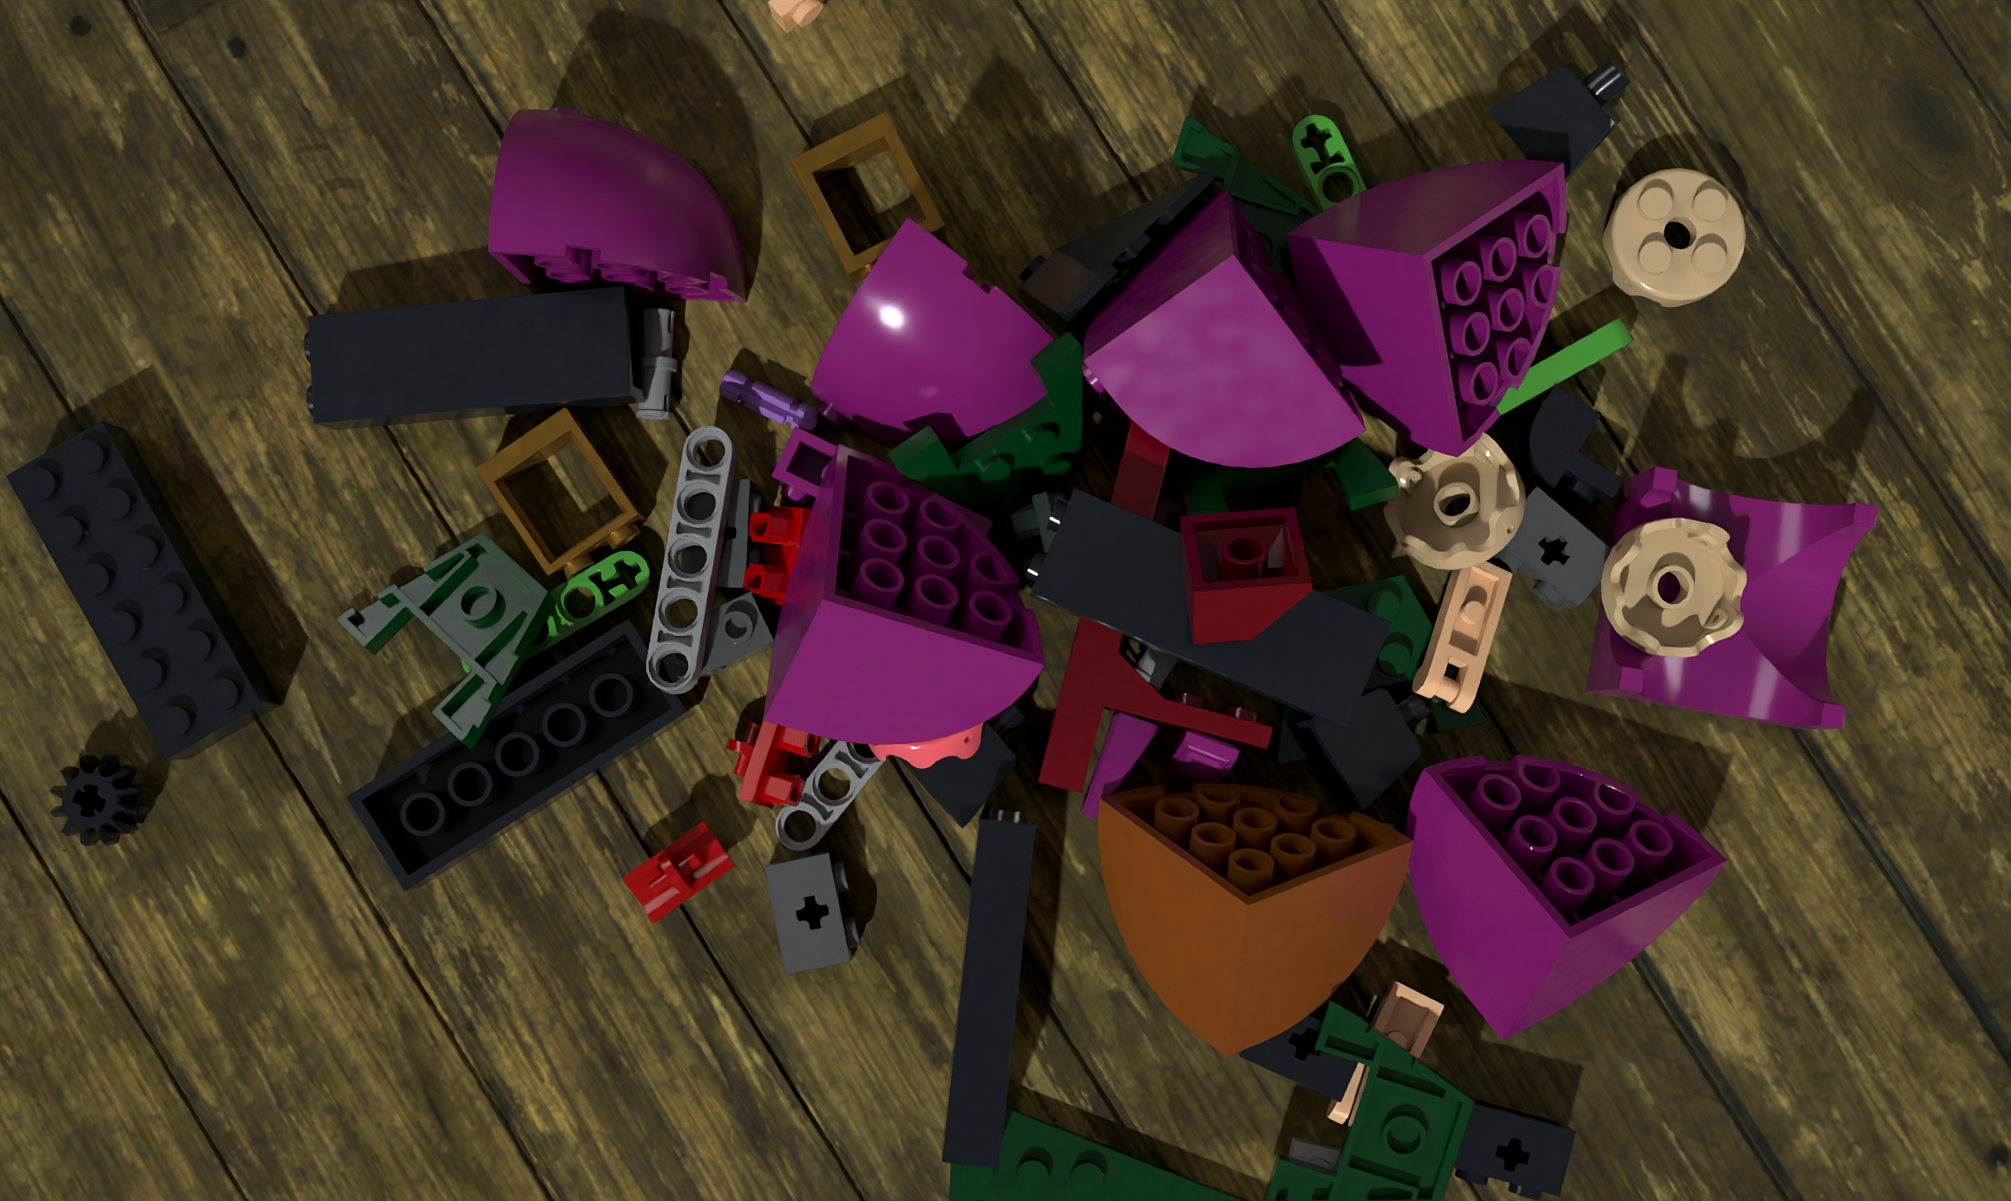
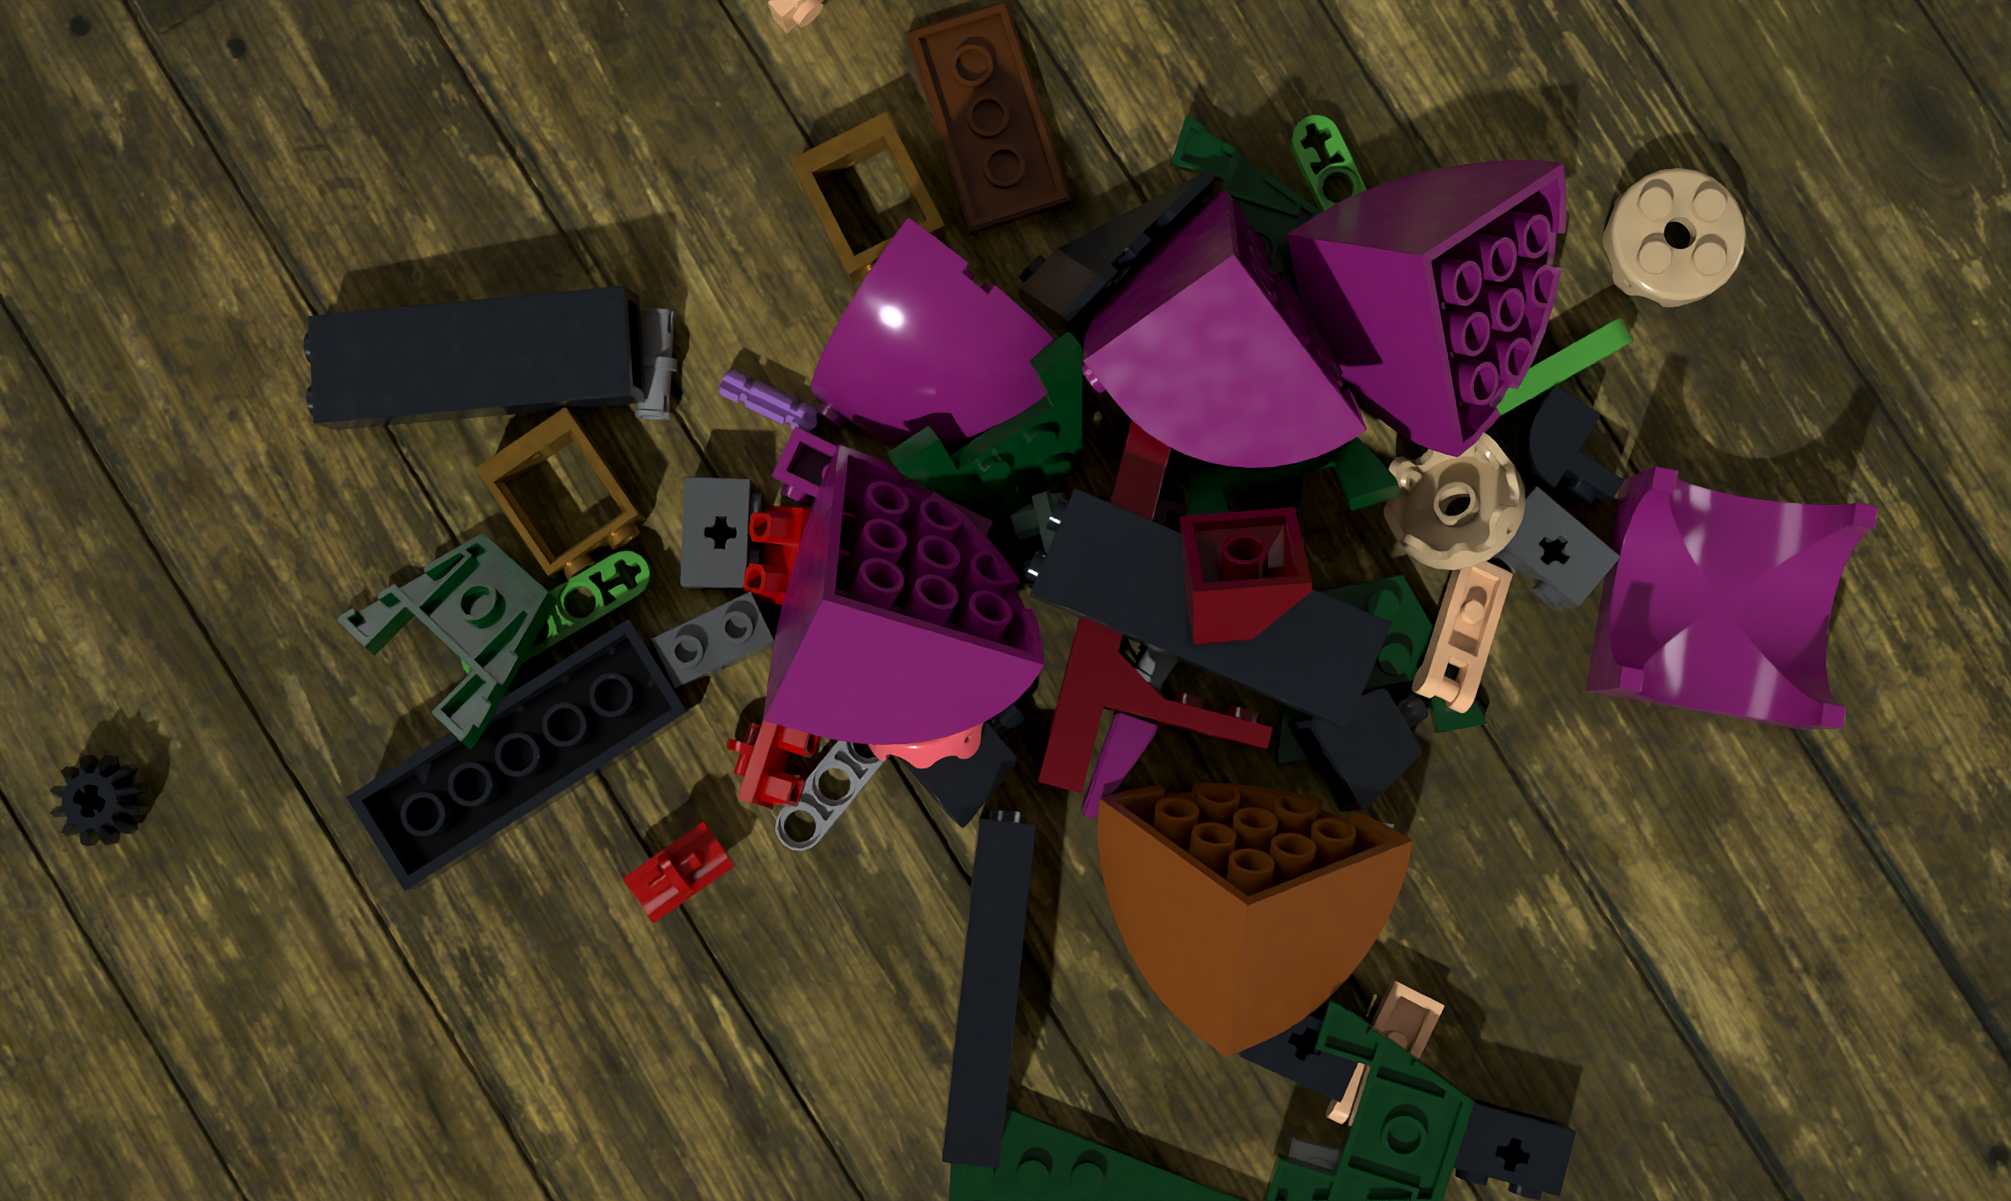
black brick [6,421,282,760] -> none
magenta brick [488,107,747,303] -> none
light grey beam [646,426,737,694] -> none
dark grey brick [764,850,861,975] -> none
magenta slope [1167,729,1240,783] -> none
magenta brick [1407,755,1728,1040] -> none
black torso [1489,57,1631,183] -> none
tan plate [1601,518,1747,657] -> none
none -> reddish brown tile [905,0,1071,235]

